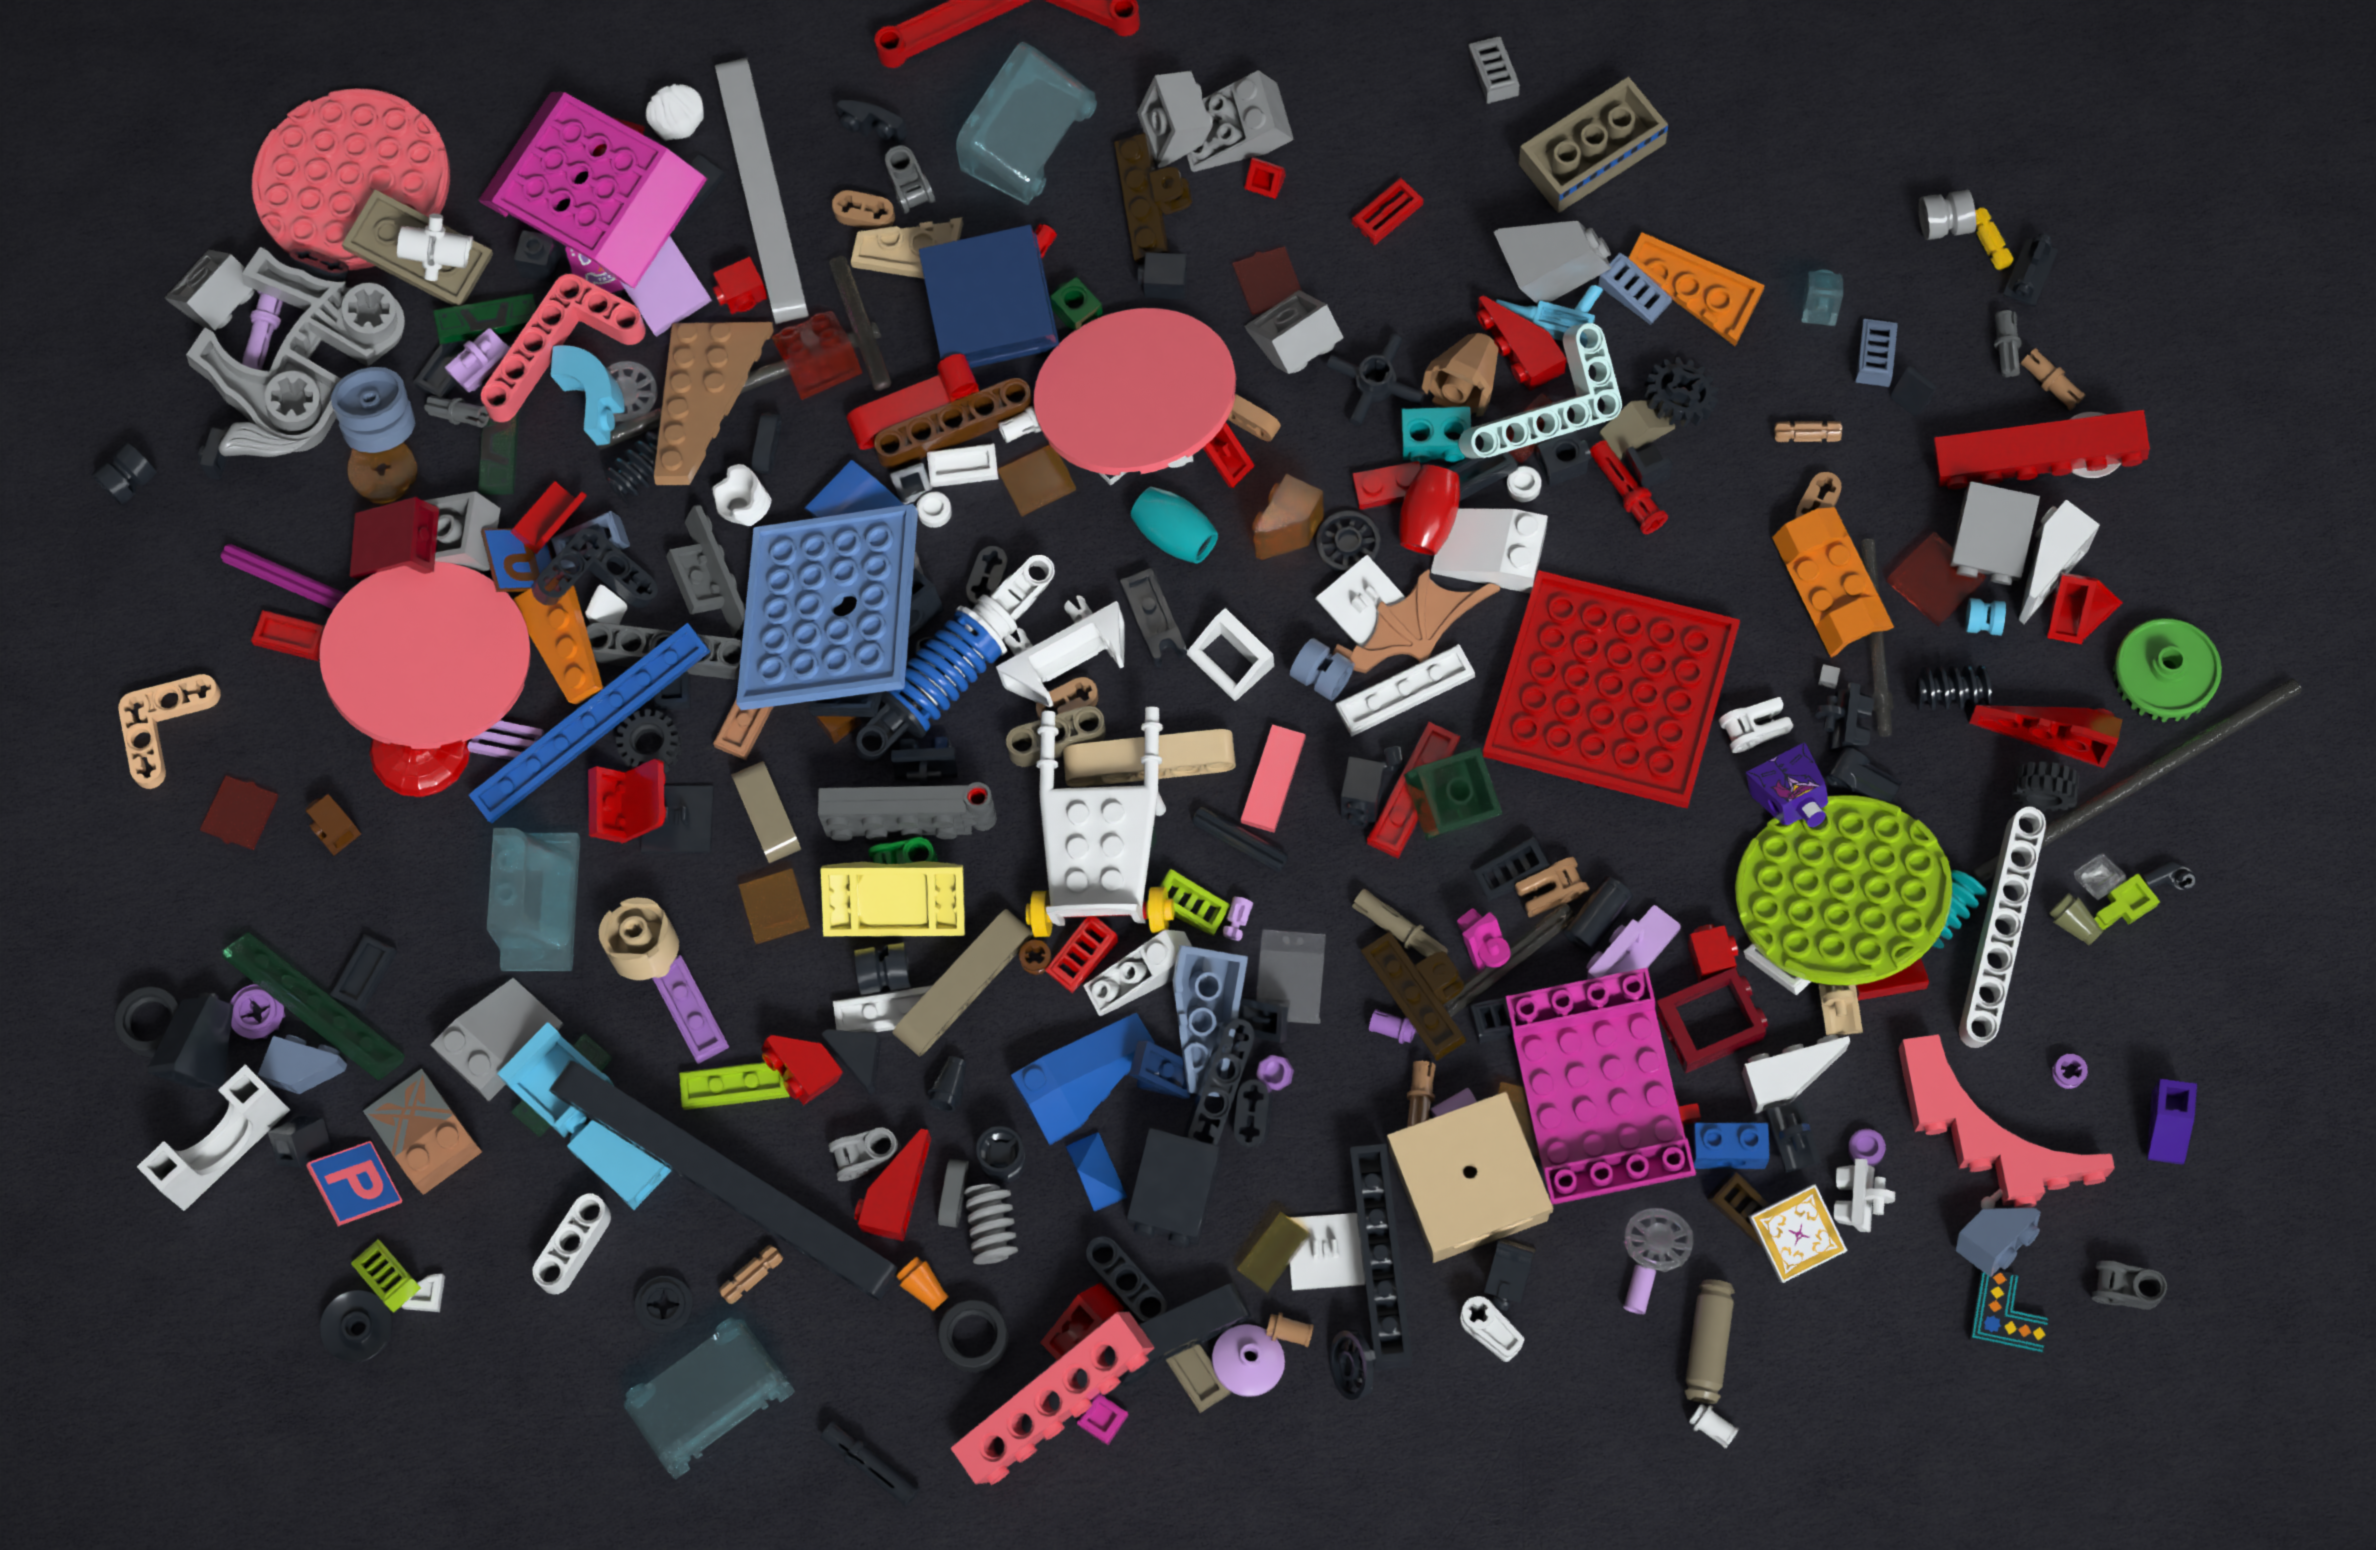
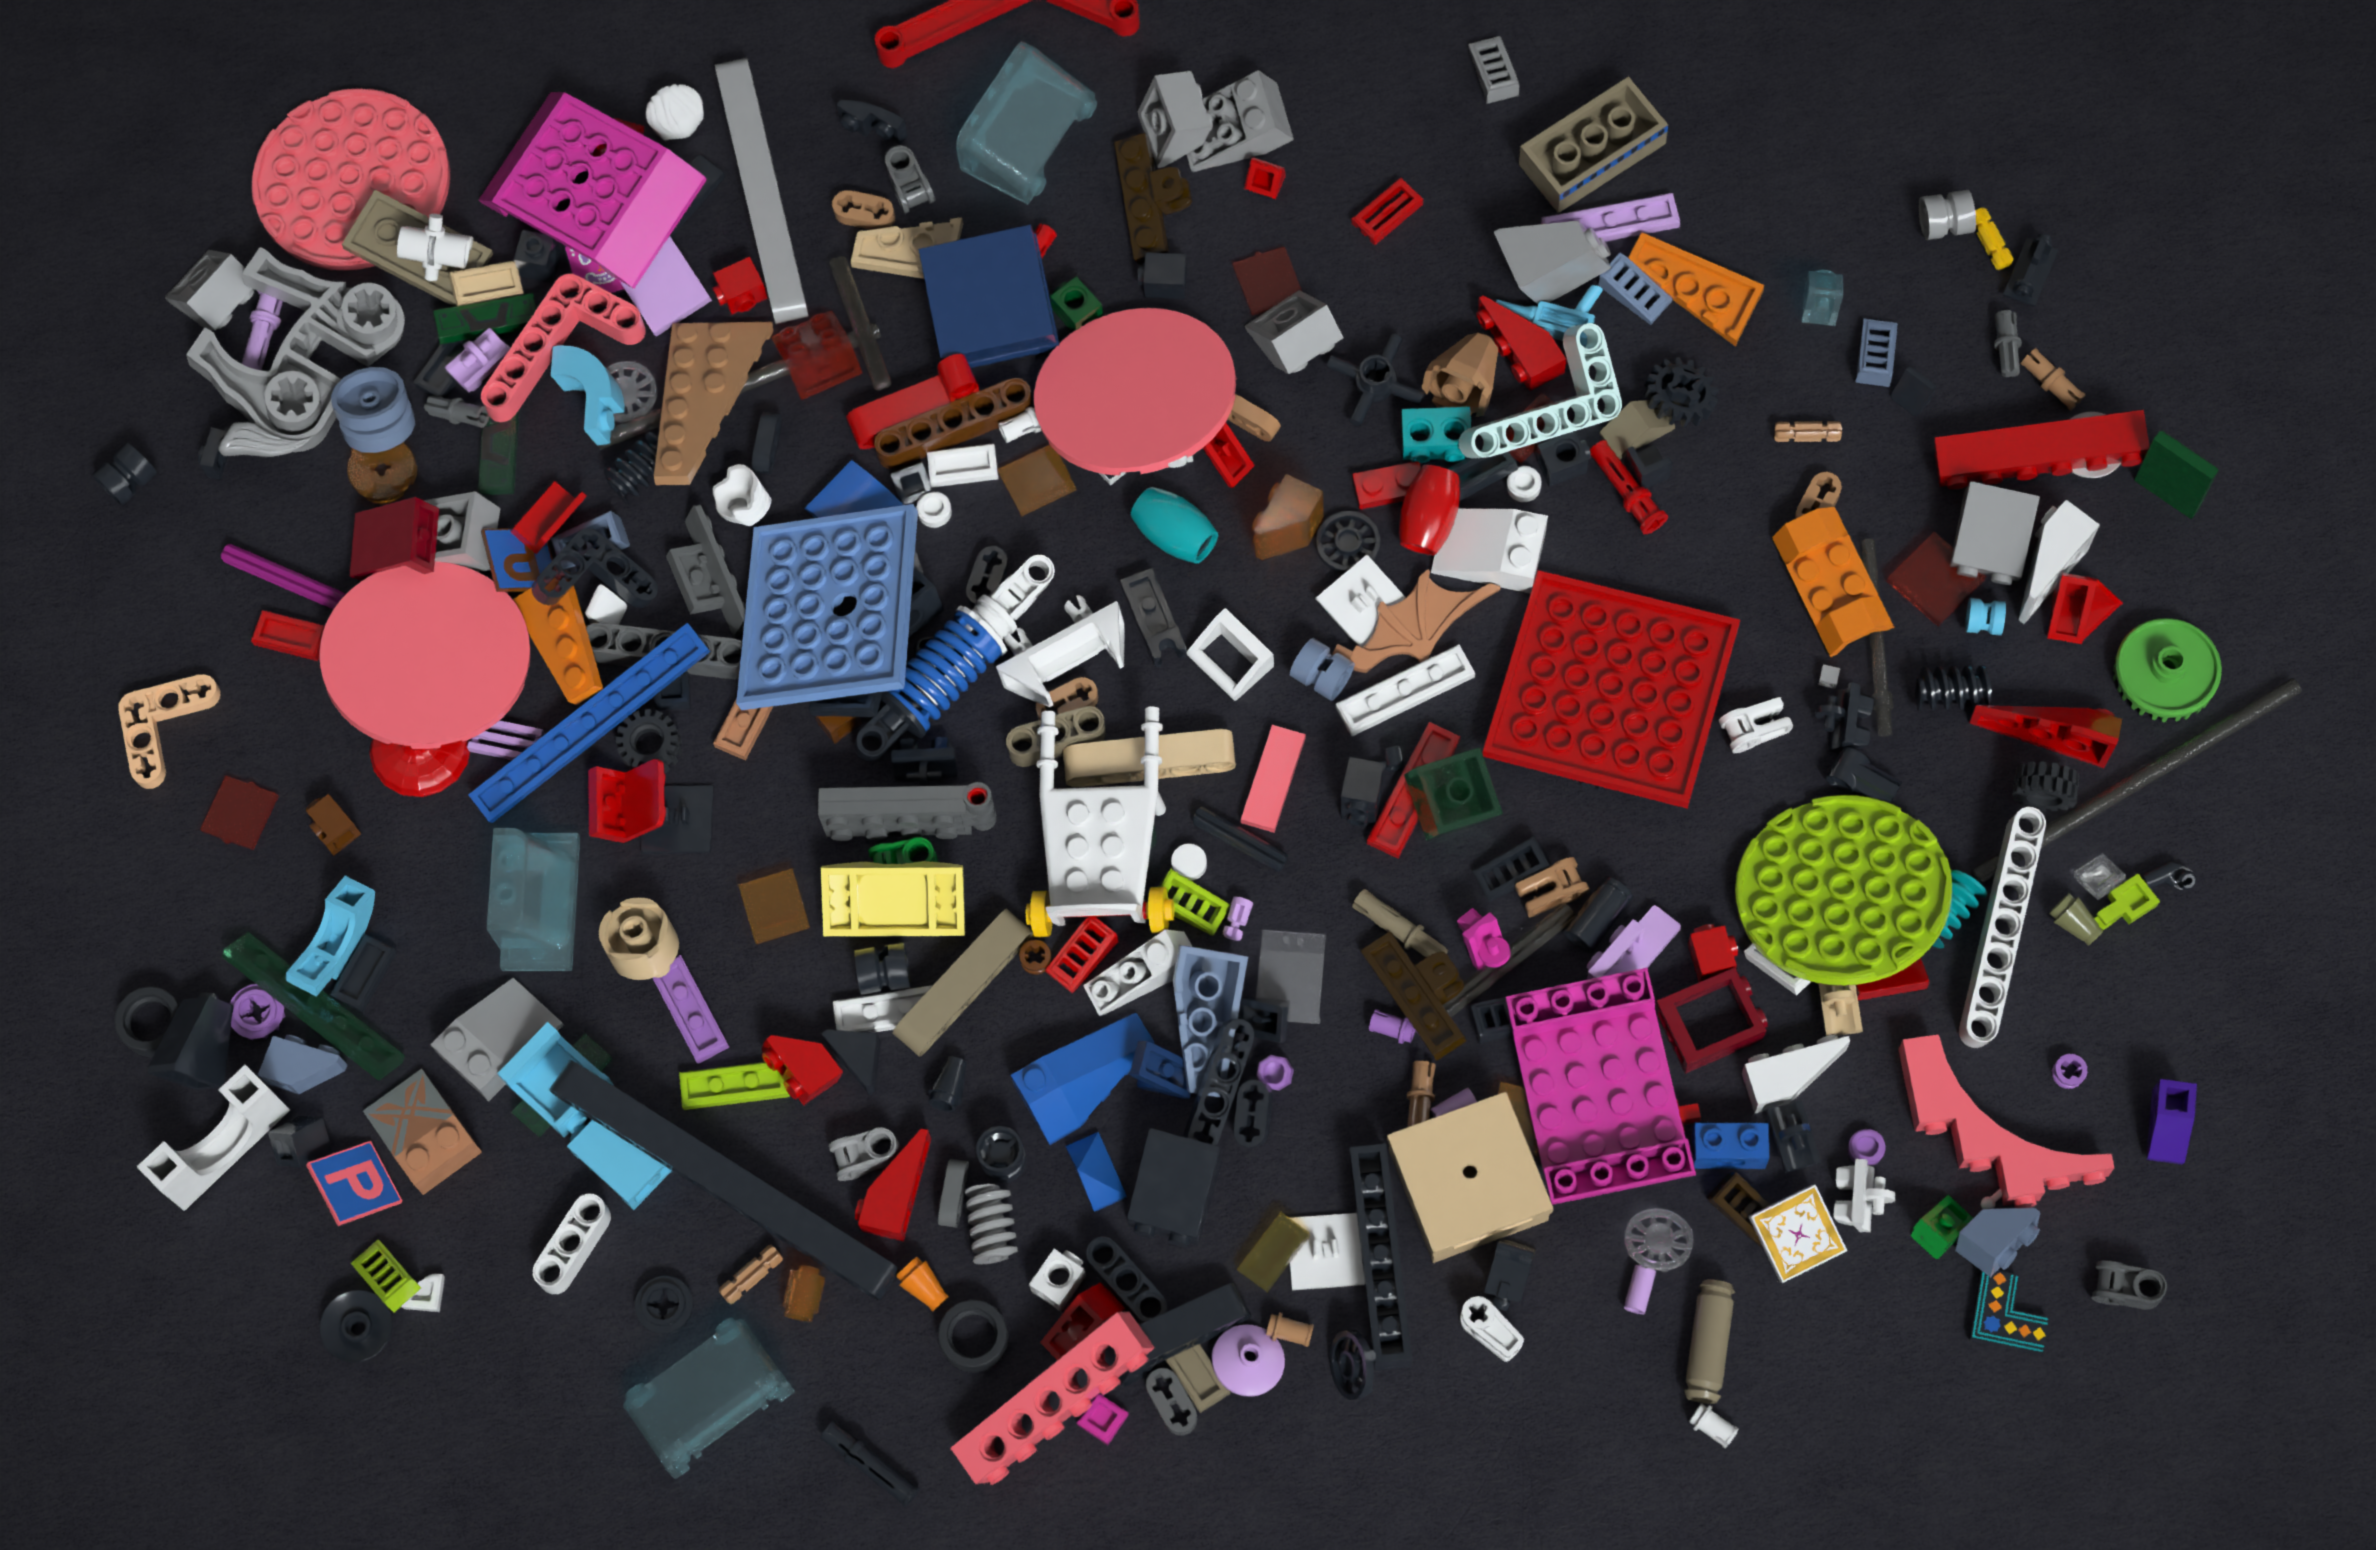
black beam [287,248,349,284] -> none
dark tan beam [731,761,802,863] -> none
dark purple torso [1746,743,1828,827] -> none
none -> medium azure arch [286,876,375,997]
none -> tan tile [449,261,523,307]
none -> clear orange brick [782,1265,825,1322]
none -> white brick [1029,1249,1086,1312]
none -> dark grey beam [1146,1368,1197,1436]
none -> white tile [1171,844,1207,881]
none -> lavender tile [1542,193,1680,242]
none -> green slope [1911,1195,1973,1259]
none -> dark green tile [2134,431,2219,519]

